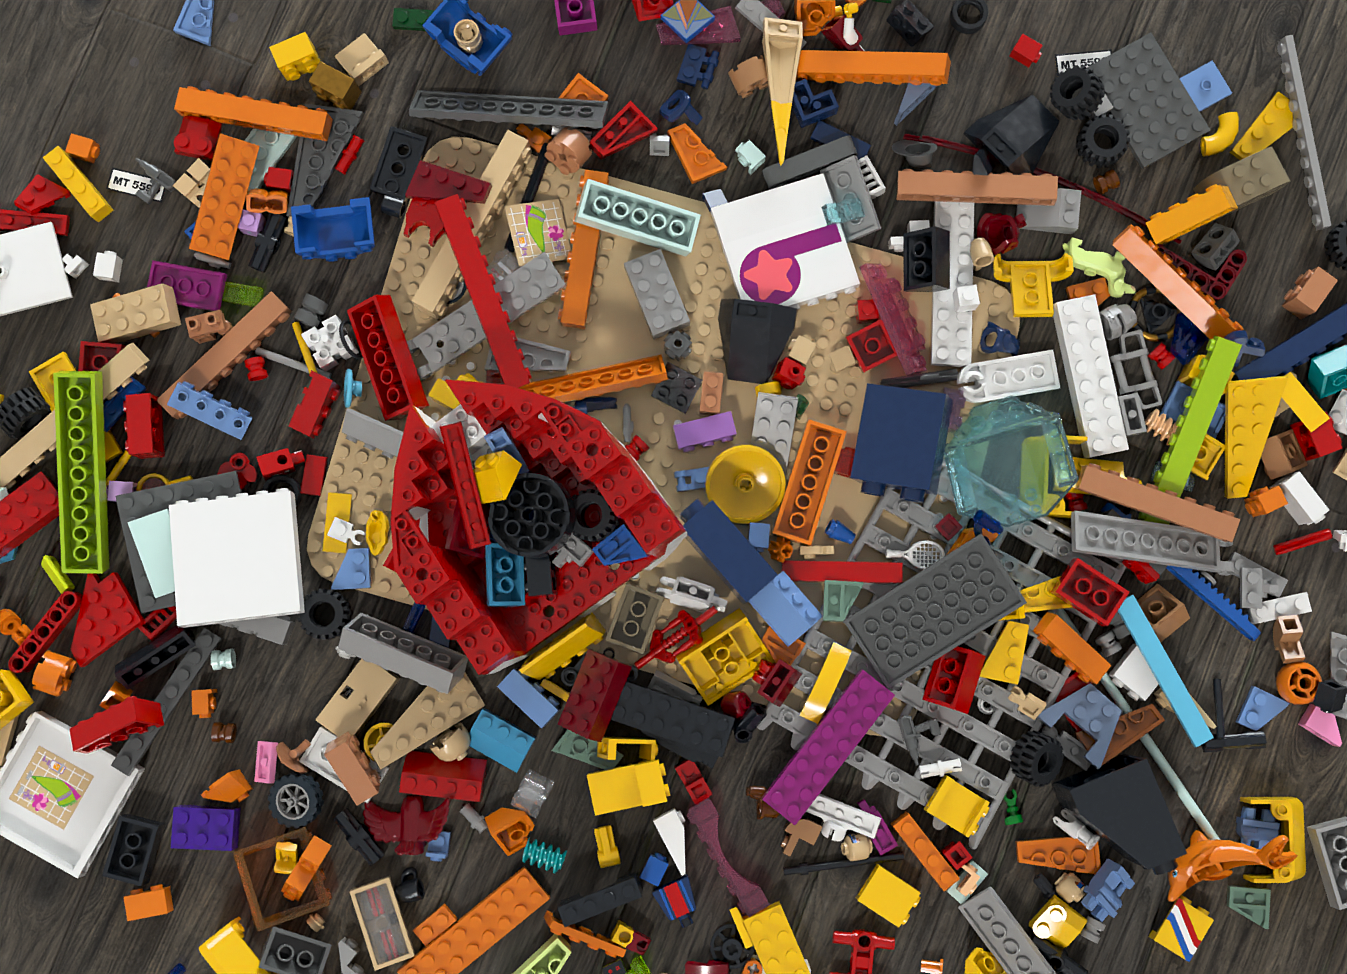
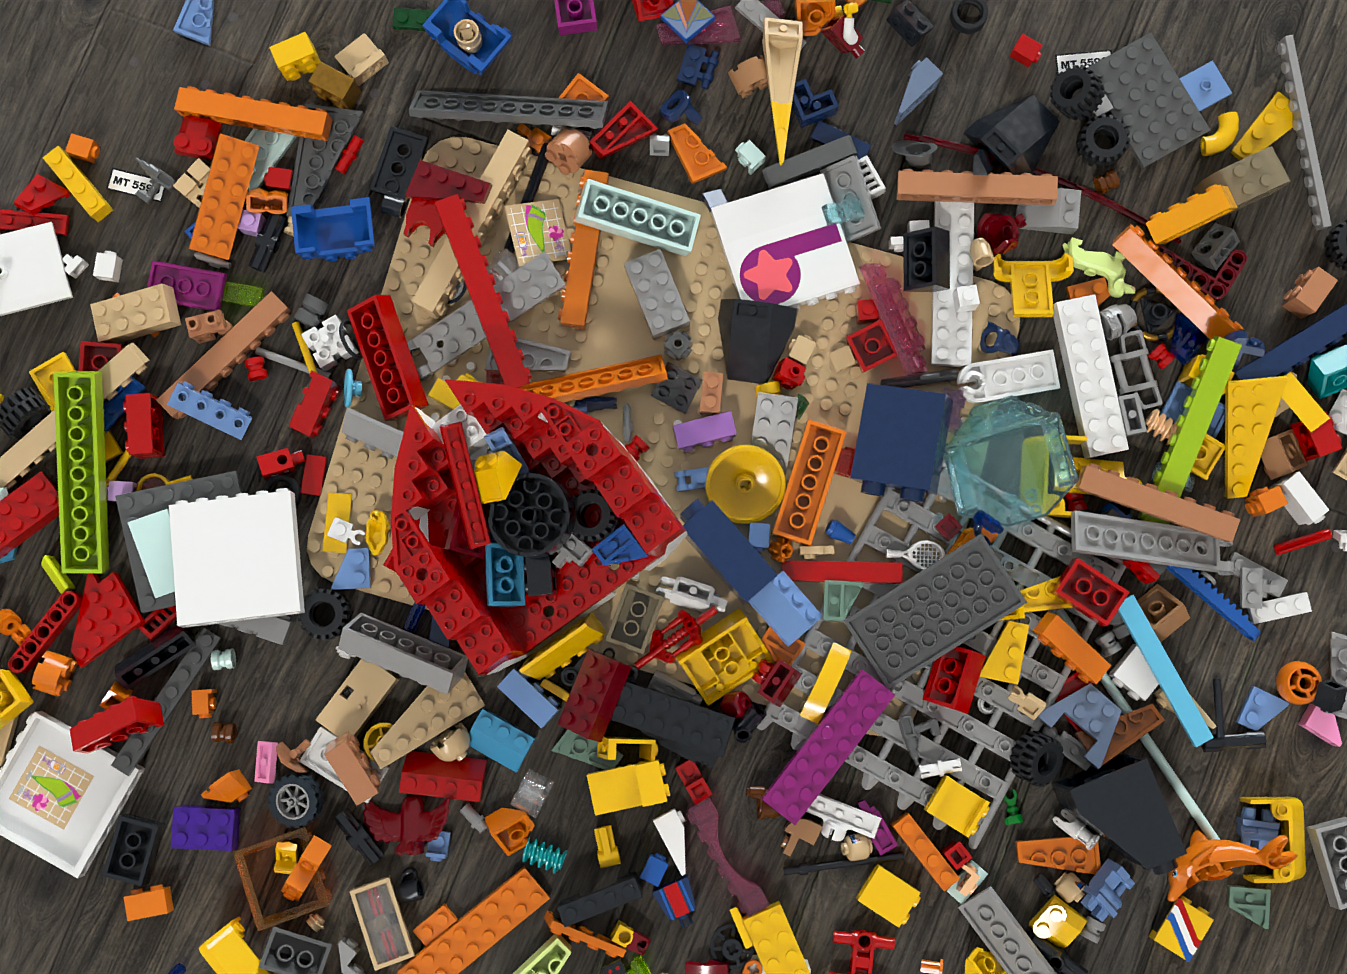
red plate [217,453,257,490] -> none
orange brick [796,50,951,86] -> none
medium nougat brick [1273,615,1305,663] -> none

